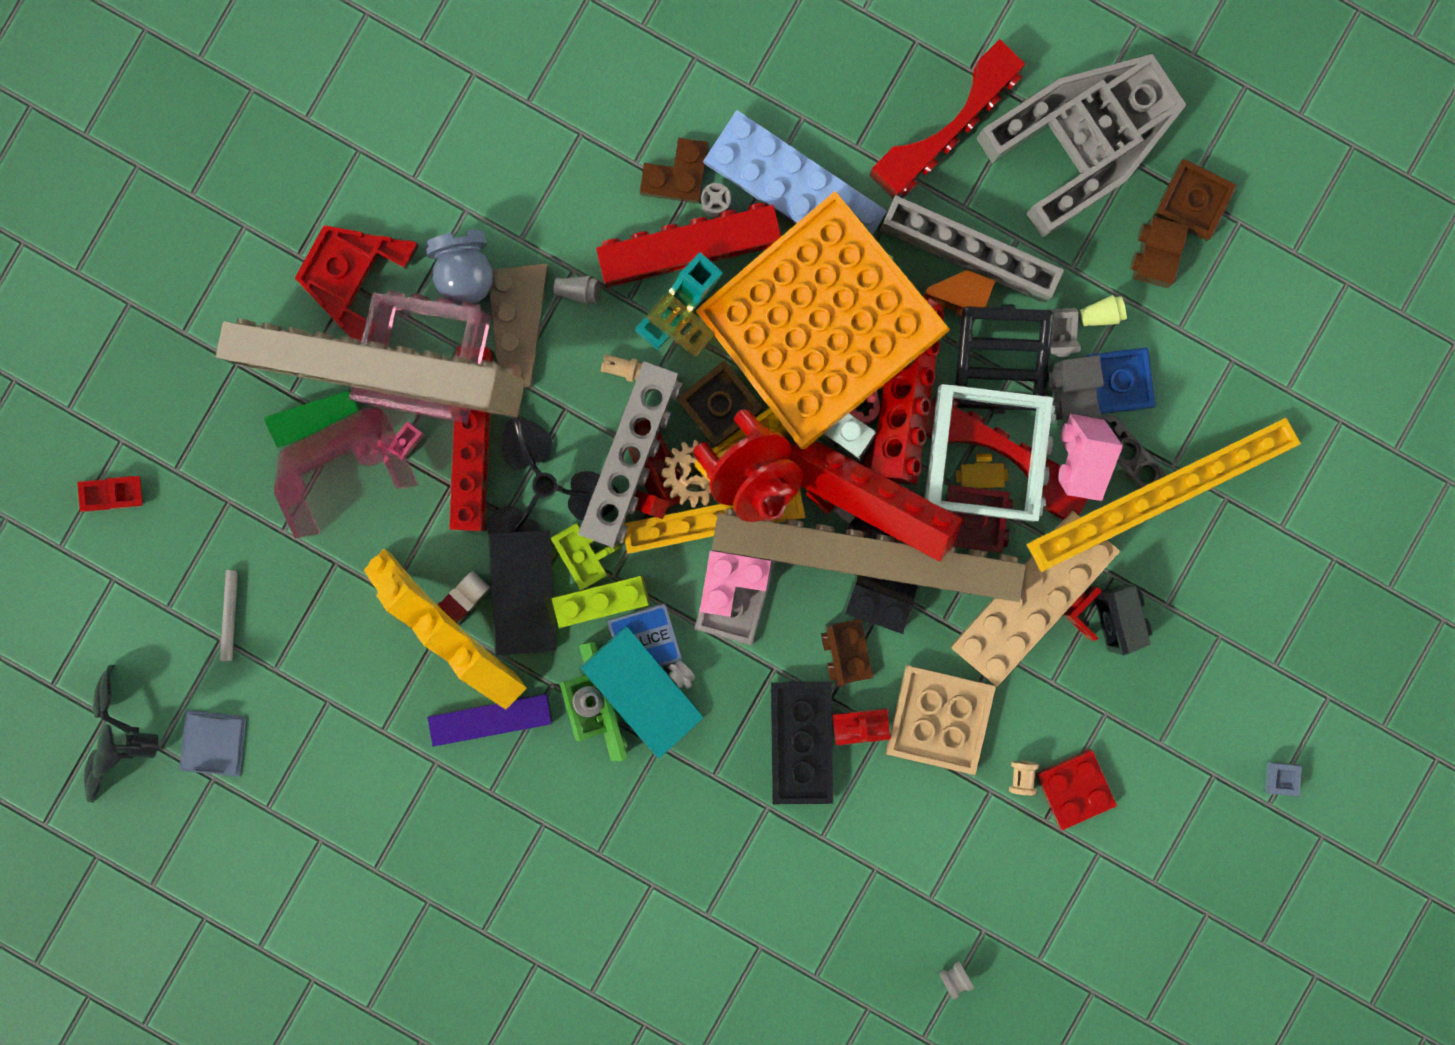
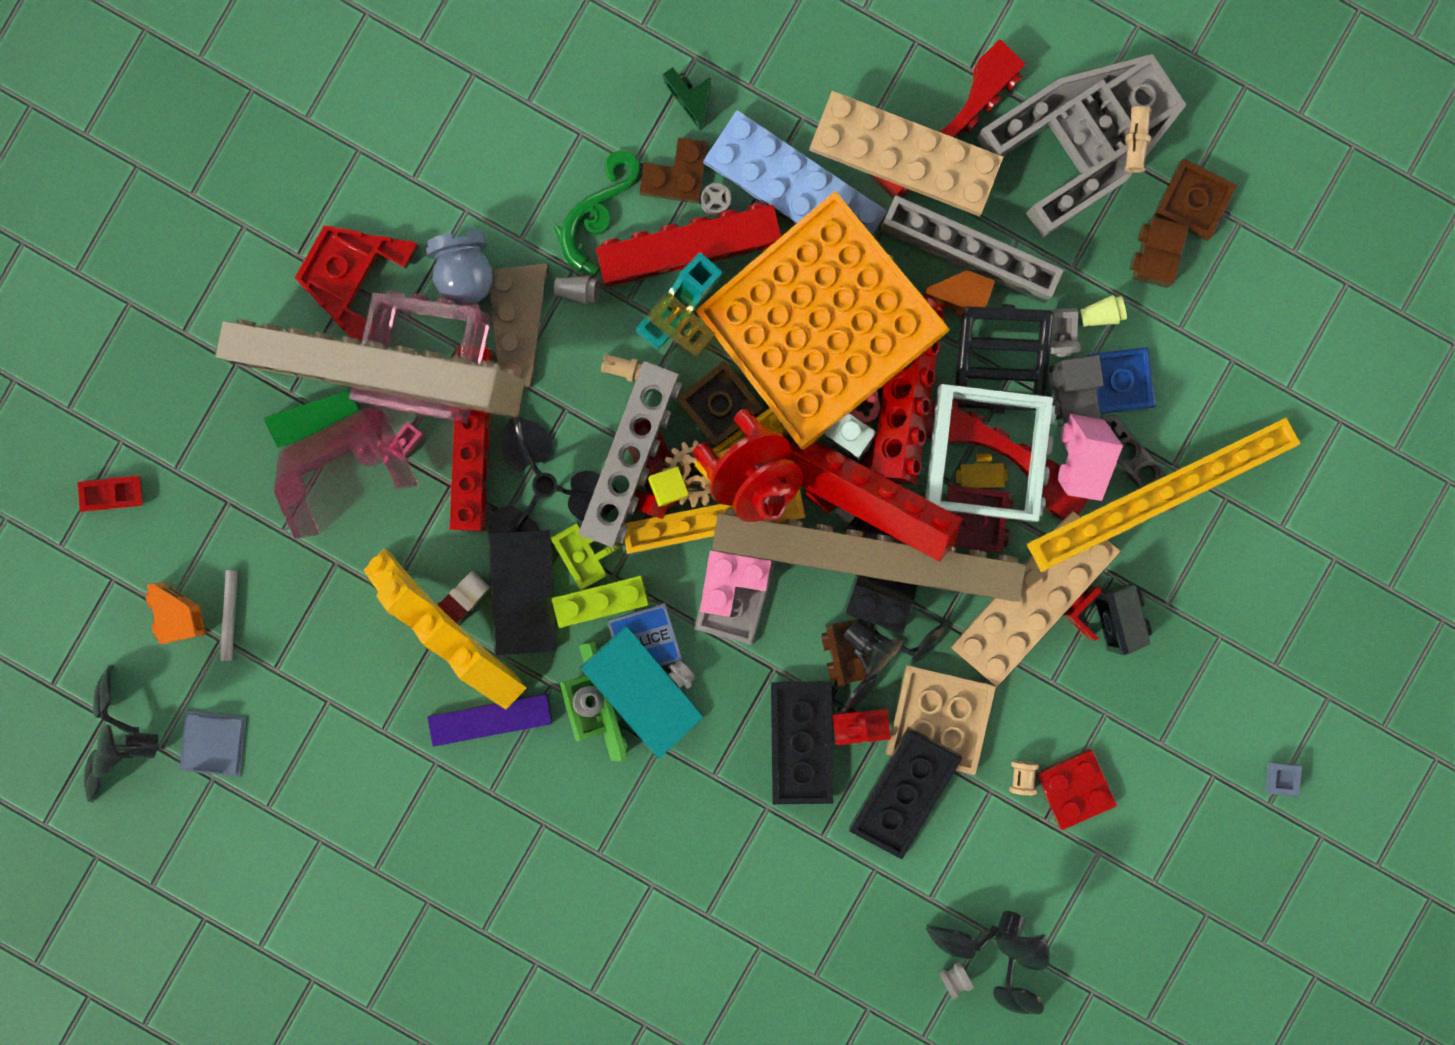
none -> orange slope [146,583,206,645]
none -> green plant [553,150,640,277]
none -> neon yellow tile [648,467,689,507]
none -> dark green slope [663,67,711,130]
none -> tan plate [809,91,1003,216]
none -> black plant [837,618,948,713]
none -> black tile [849,726,962,859]
none -> black plant [926,911,1050,1015]
none -> tan pin [1125,106,1152,173]

